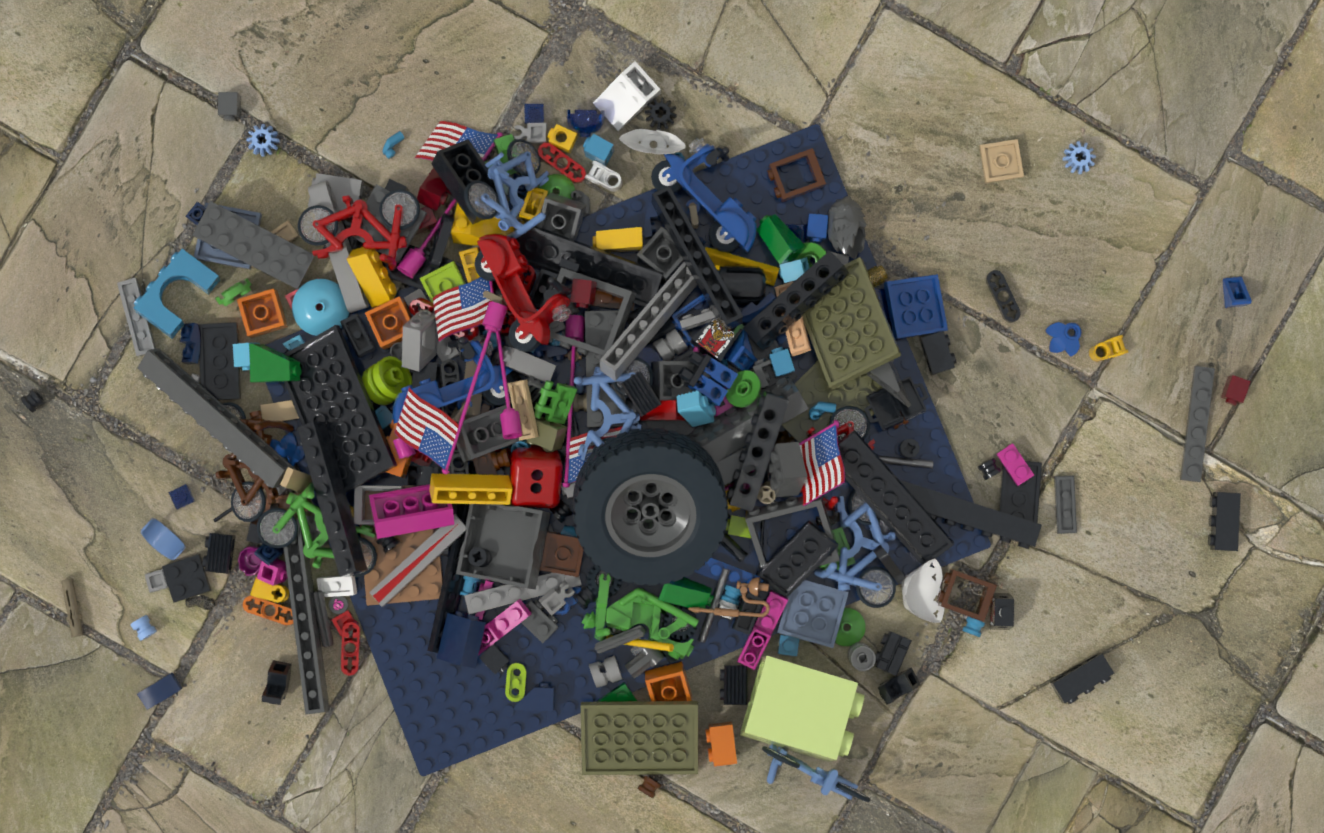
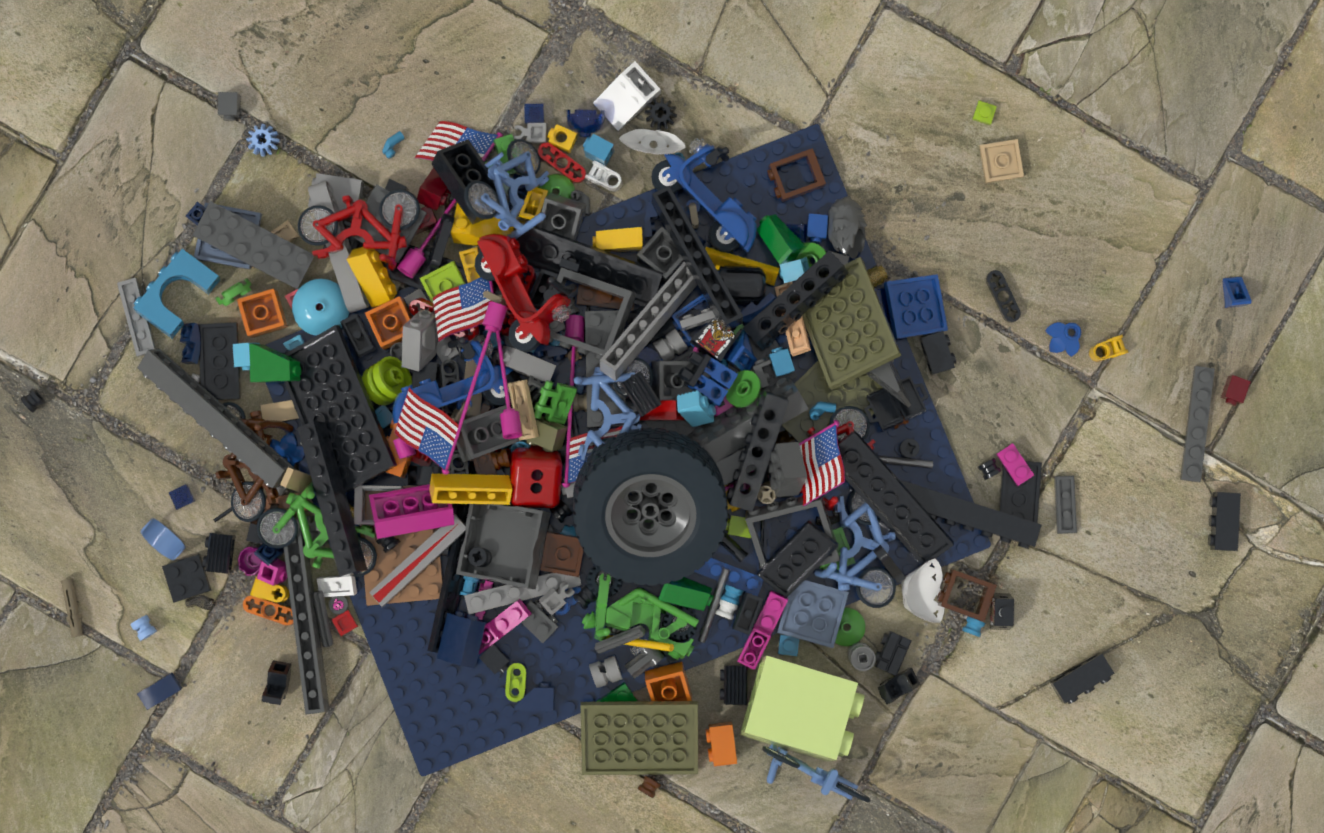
light grey tile [145,569,169,593] -> none
red beam [341,619,360,676] -> none
dark red brick [570,278,597,308] -> none
medium nougat piece [688,577,770,617] -> none
light blue gear [1062,141,1096,174] -> none
none -> lime plate [972,101,997,125]

